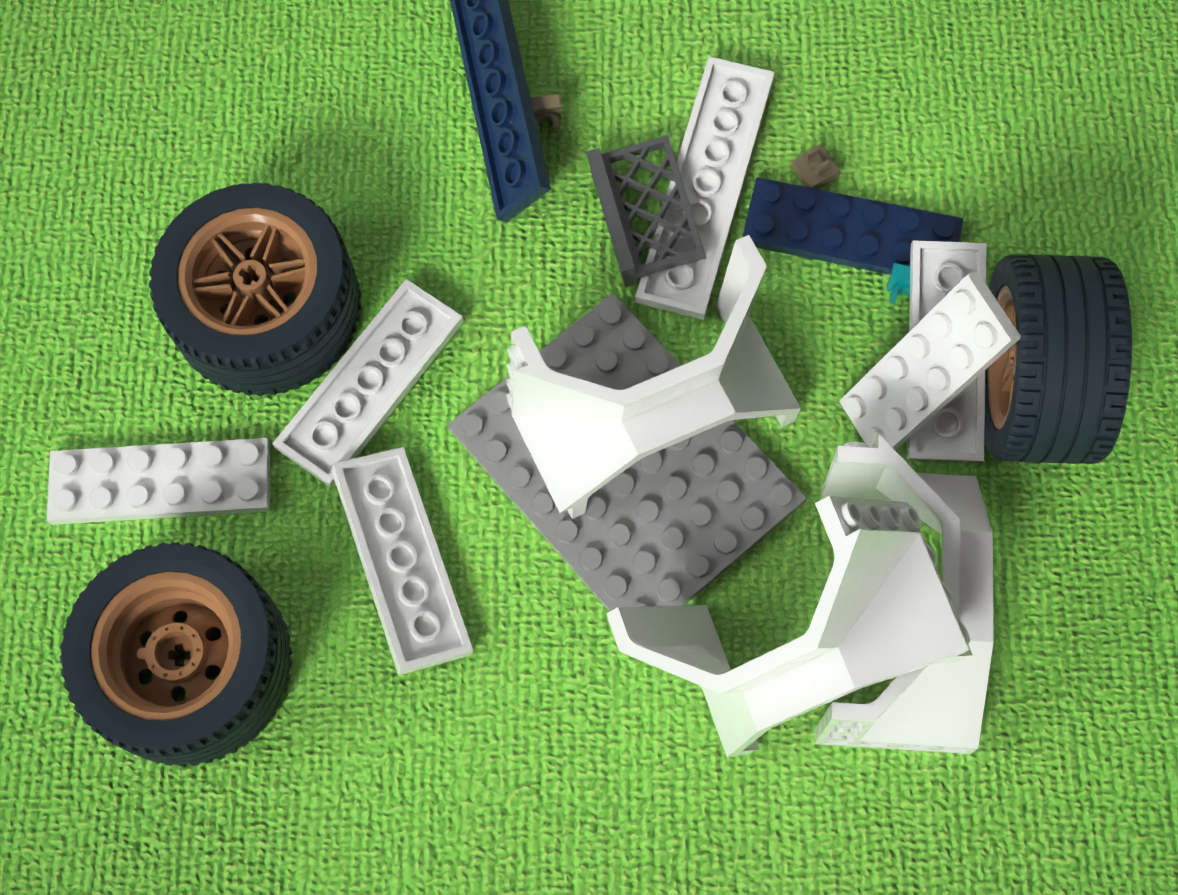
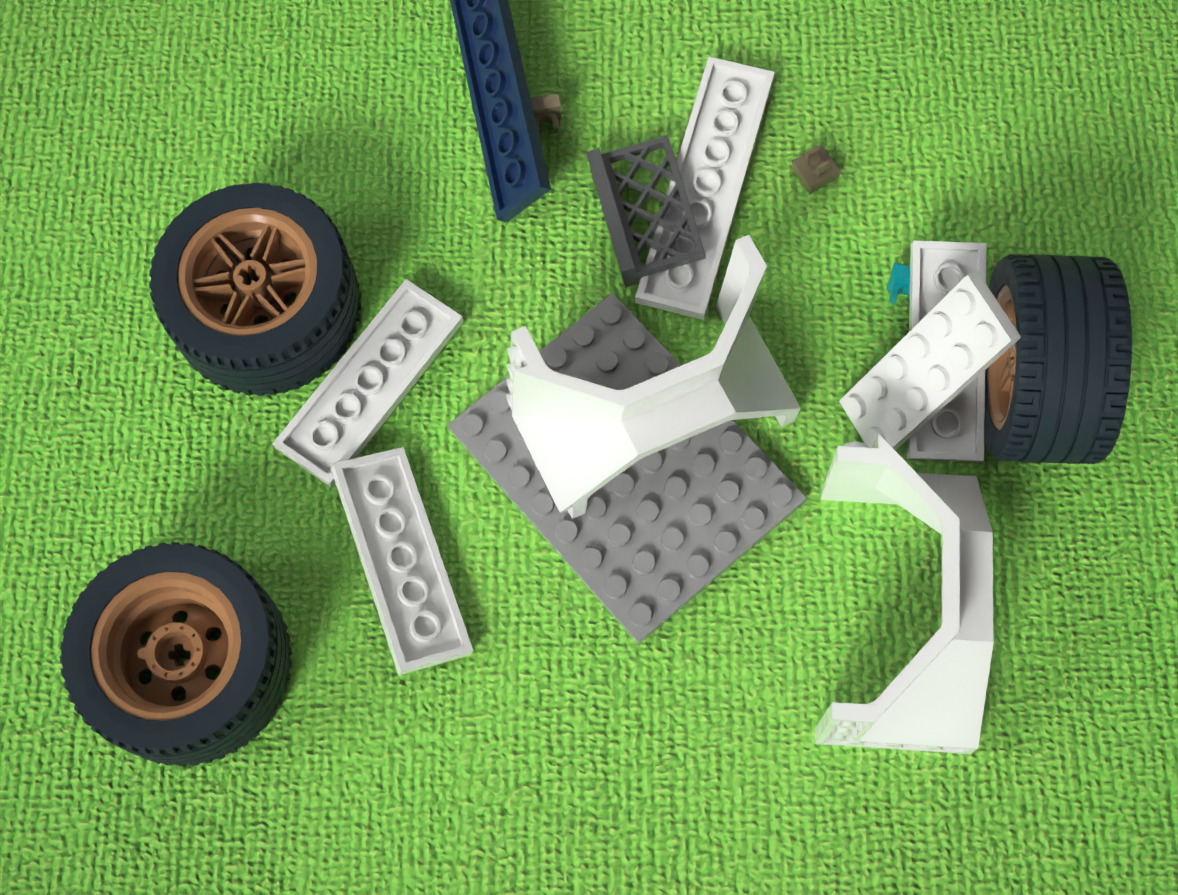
white plate [46,438,270,525] -> none
white panel [606,496,972,757] -> none
dark blue plate [743,177,964,275] -> none

